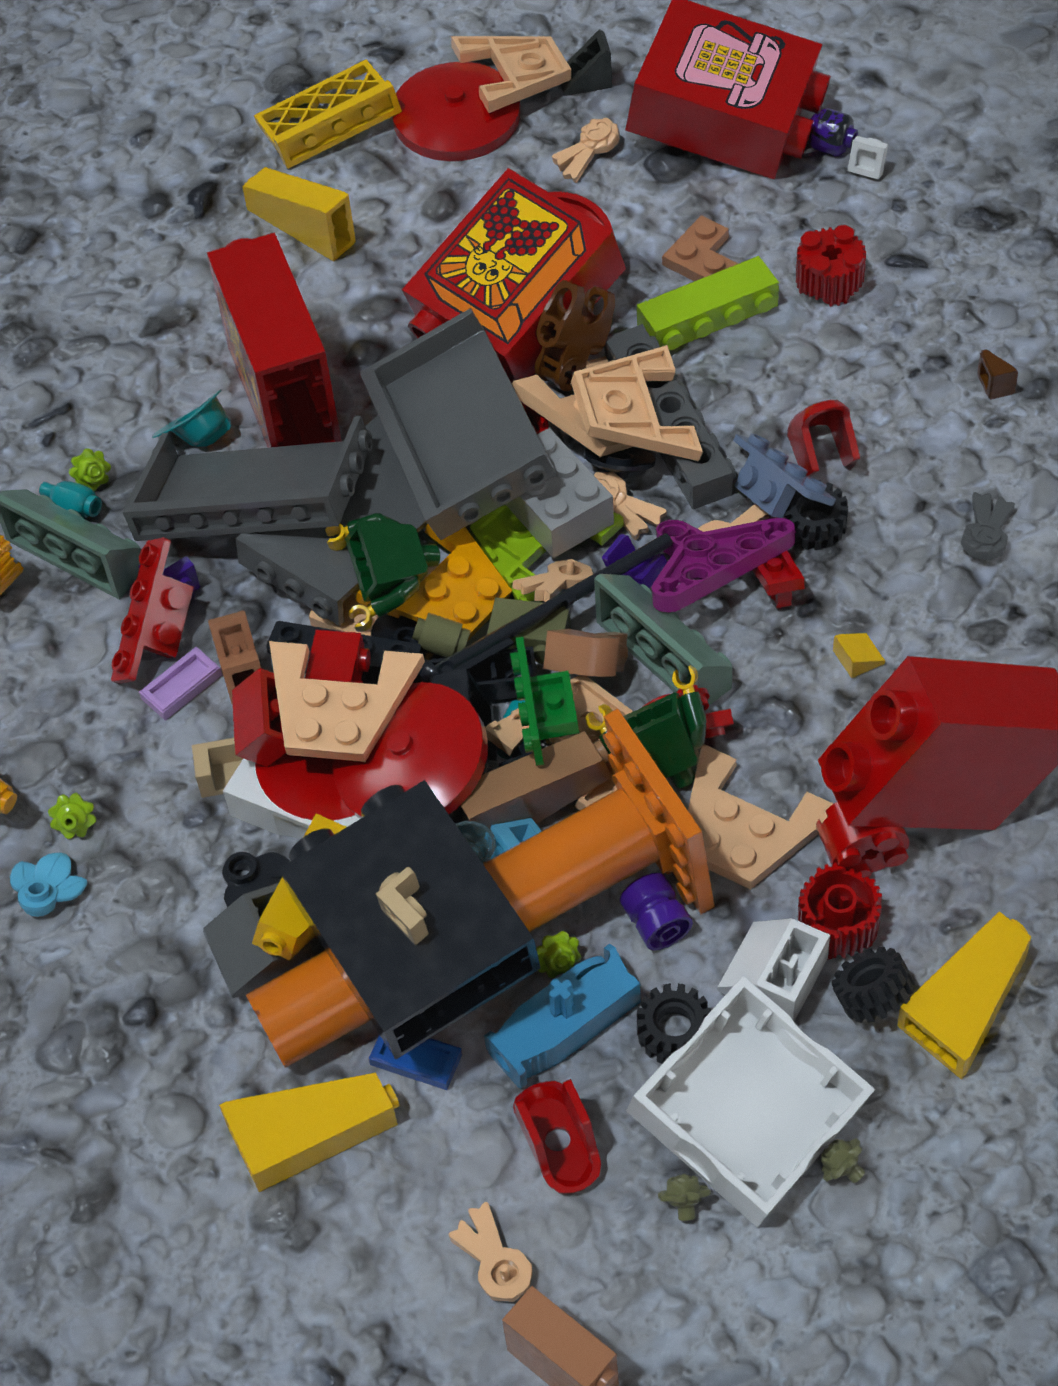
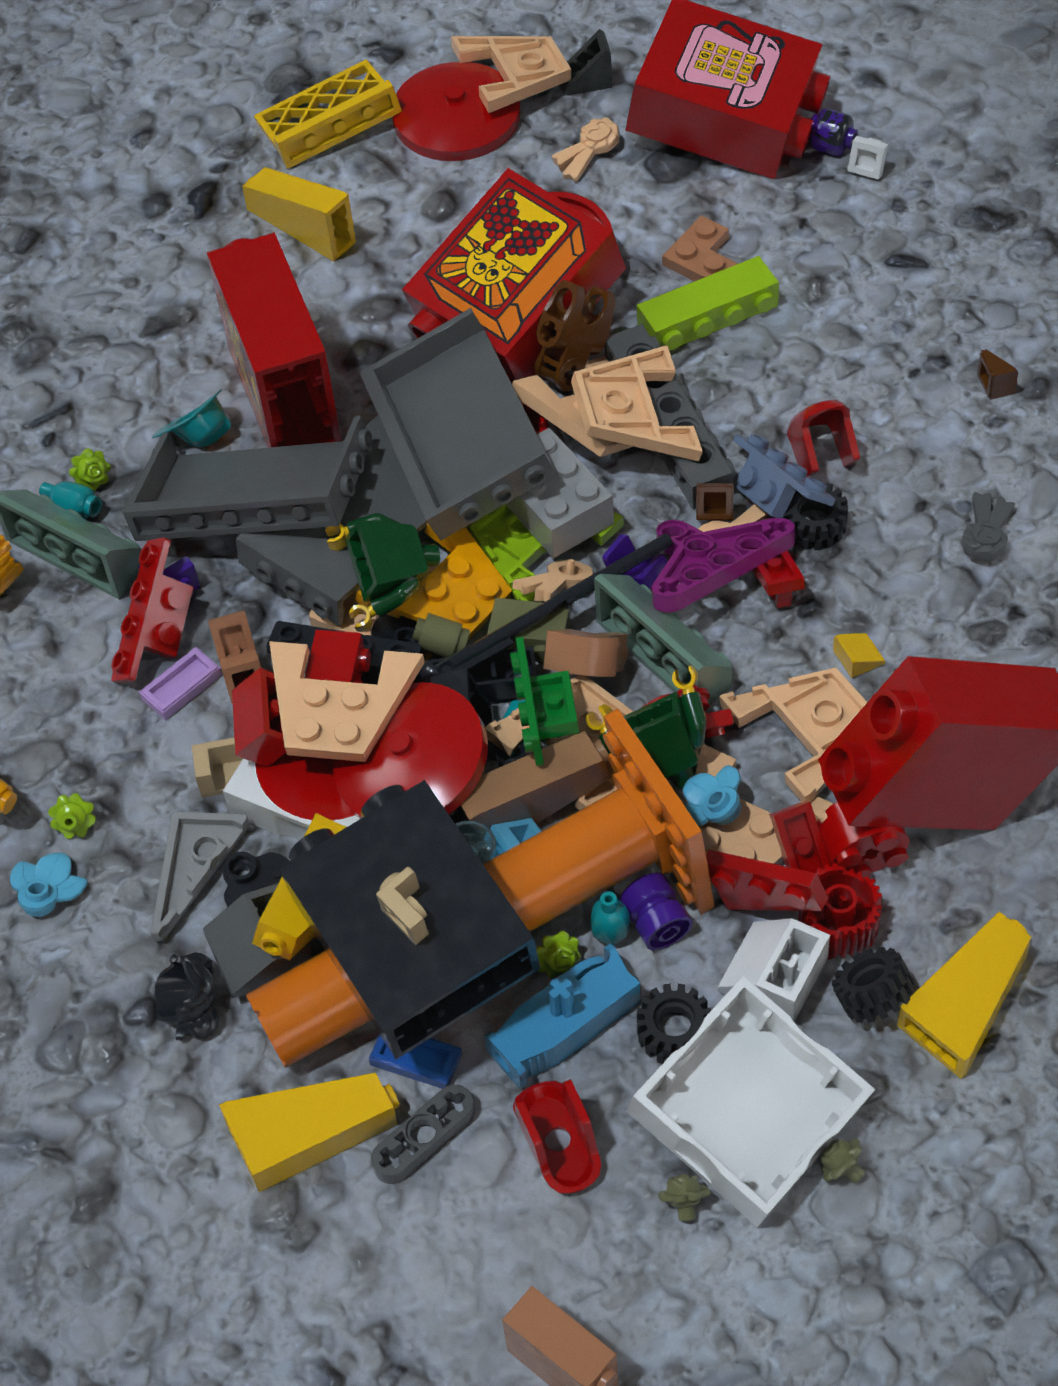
light nougat piece [449,1202,532,1302] -> none
black dish [584,447,656,479] -> none
light nougat piece [594,472,667,540] -> none
red brick [796,225,866,307] -> none
none -> light grey wing [151,812,249,941]
none -> black hair [155,952,219,1041]
none -> dark grey beam [371,1085,475,1184]
none -> teal plant [591,891,630,945]
none -> medium azure plate [683,765,742,827]
none -> reddish brown slope [696,483,734,520]
none -> red wing [706,849,829,911]
none -> light nougat wing [719,667,867,802]
none -> red hinge [769,800,831,873]

